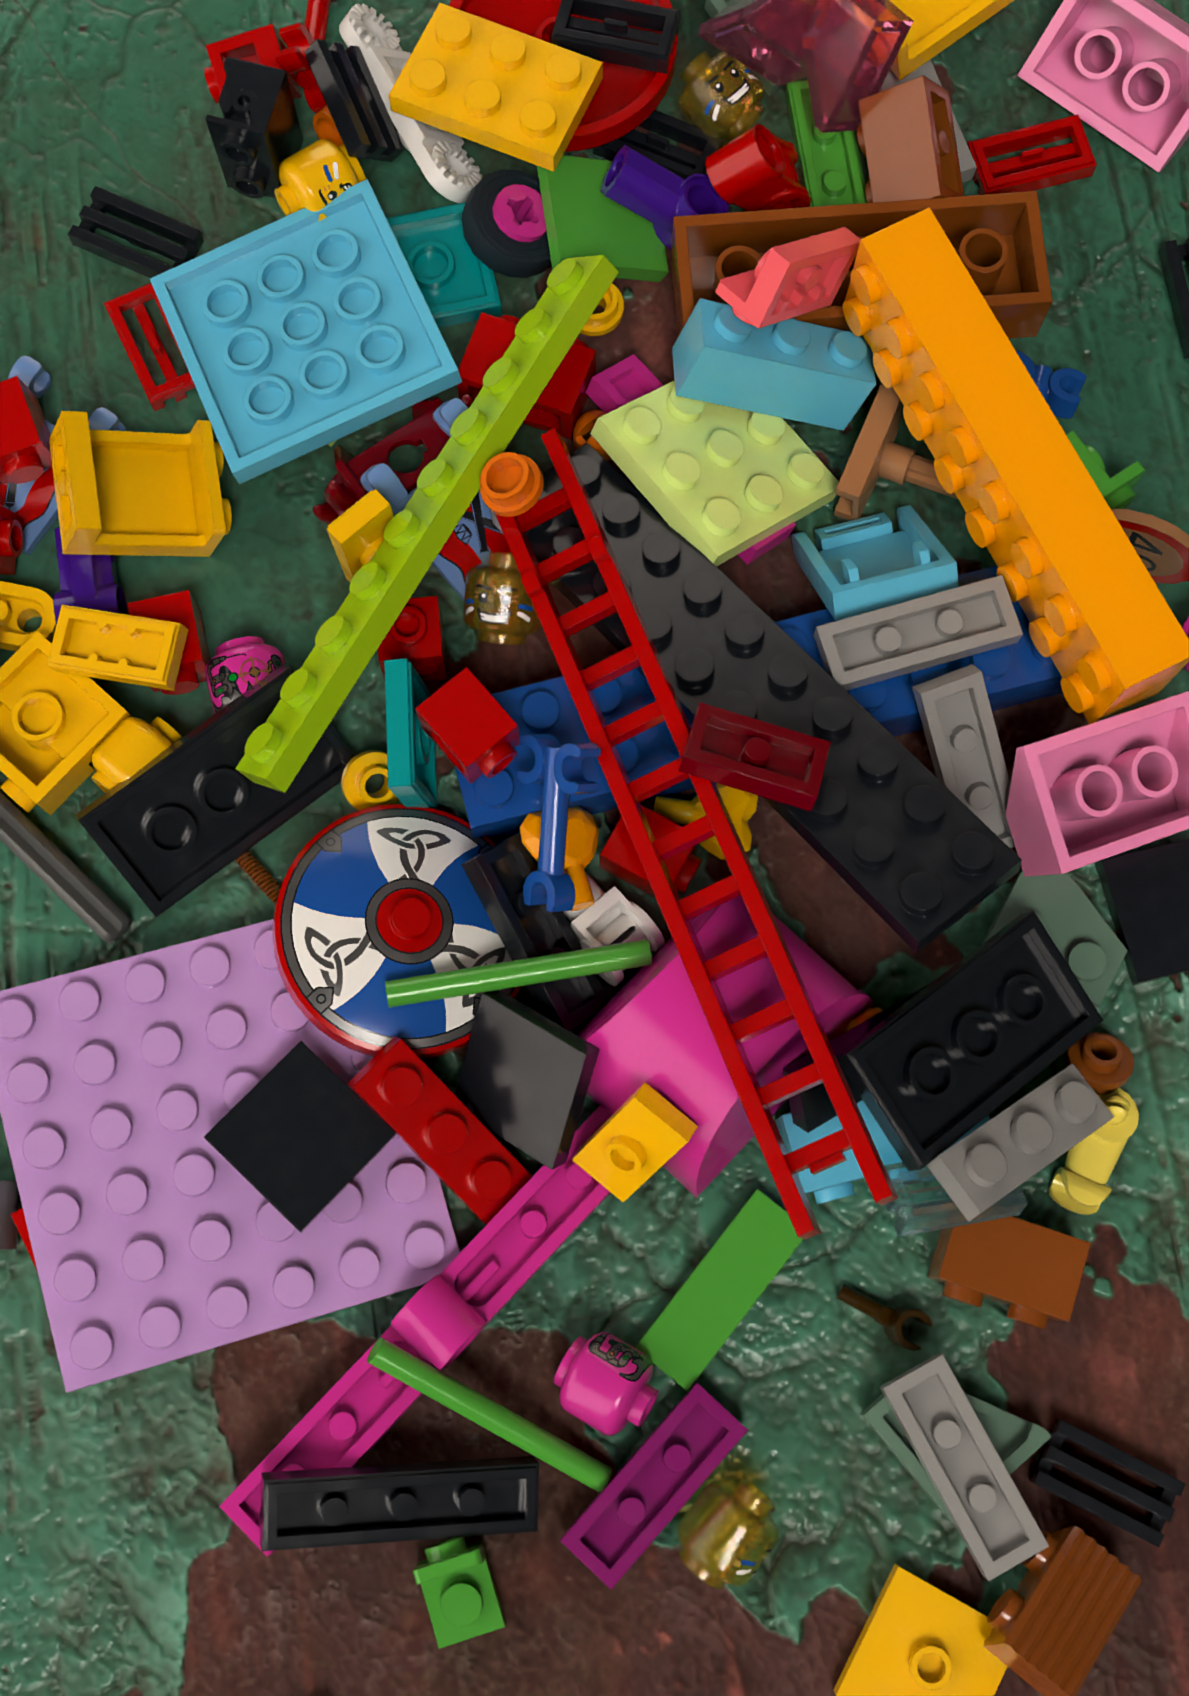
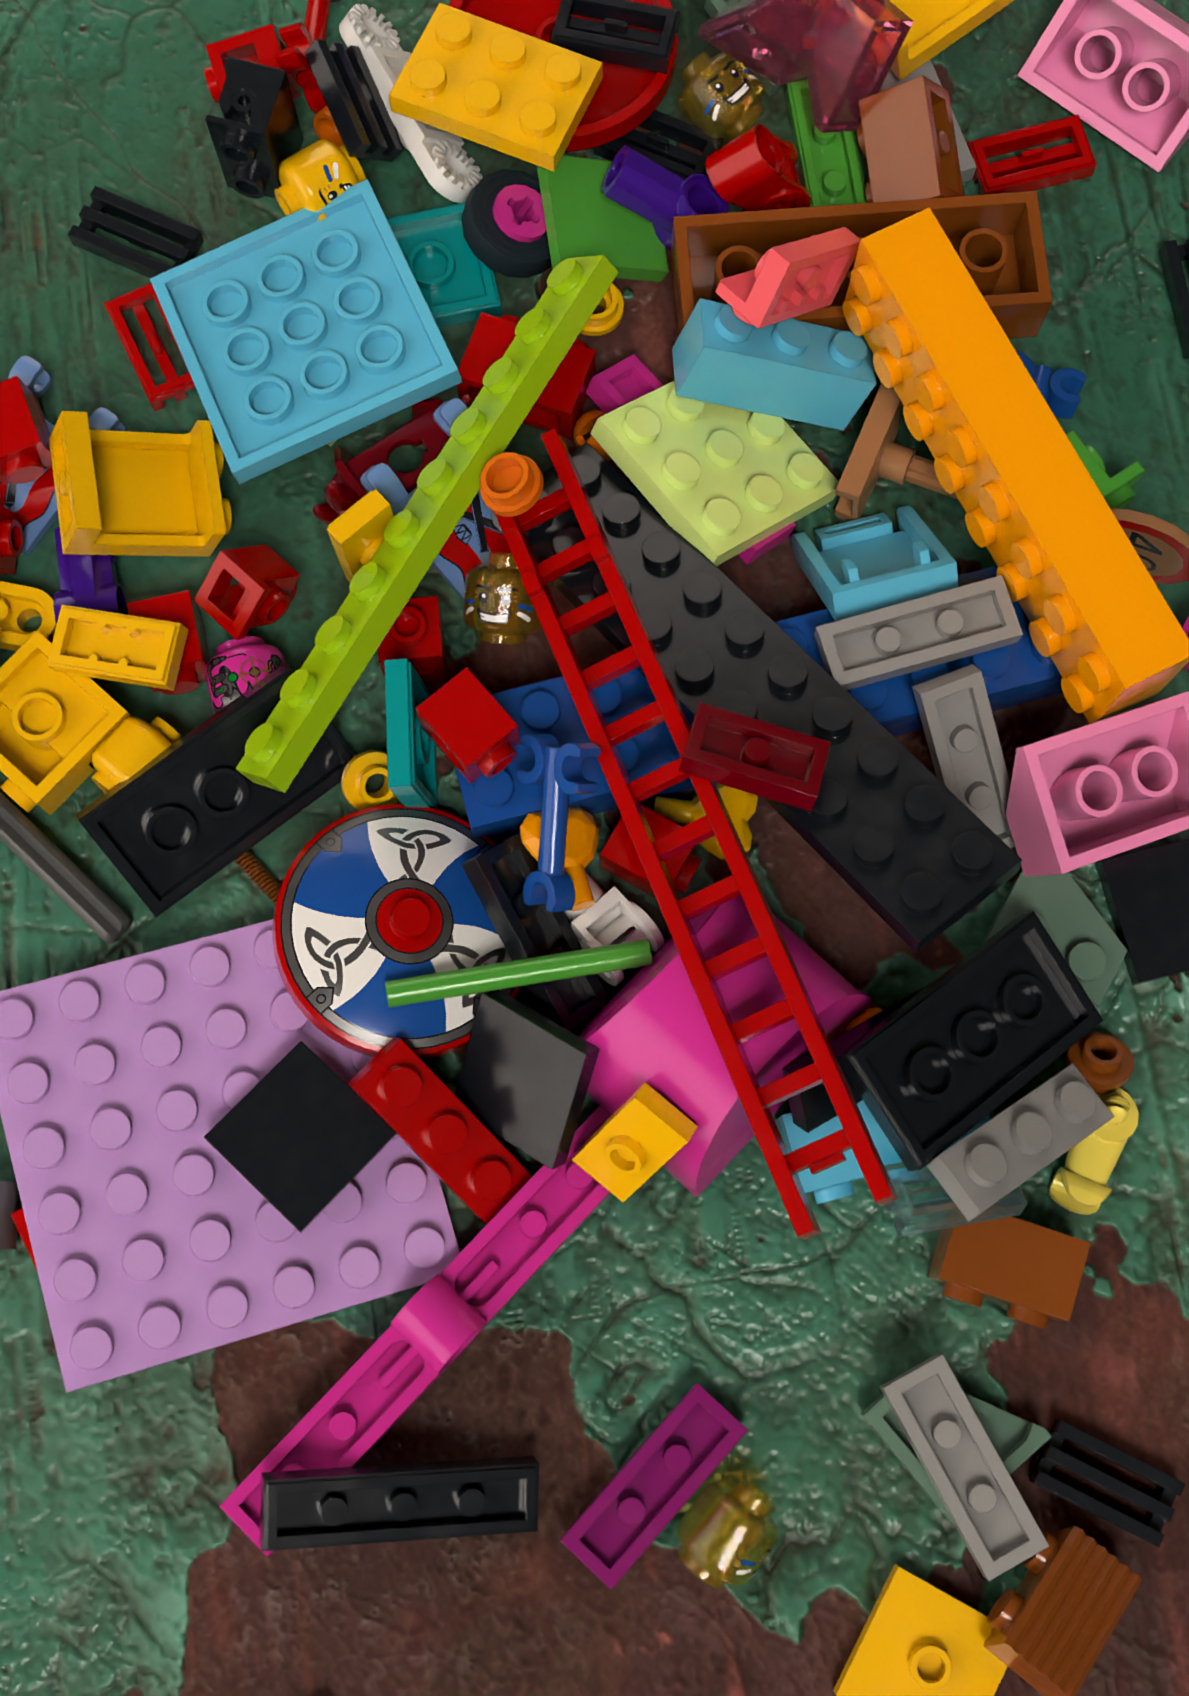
bright green bar [367,1338,612,1492] -> none
bright green bracket [412,1537,506,1649] -> none
dark pink head [554,1332,659,1436] -> none
bright green tile [634,1189,803,1391] -> none
dark brown hand [837,1284,932,1351] -> none
none -> red brick [194,544,300,640]

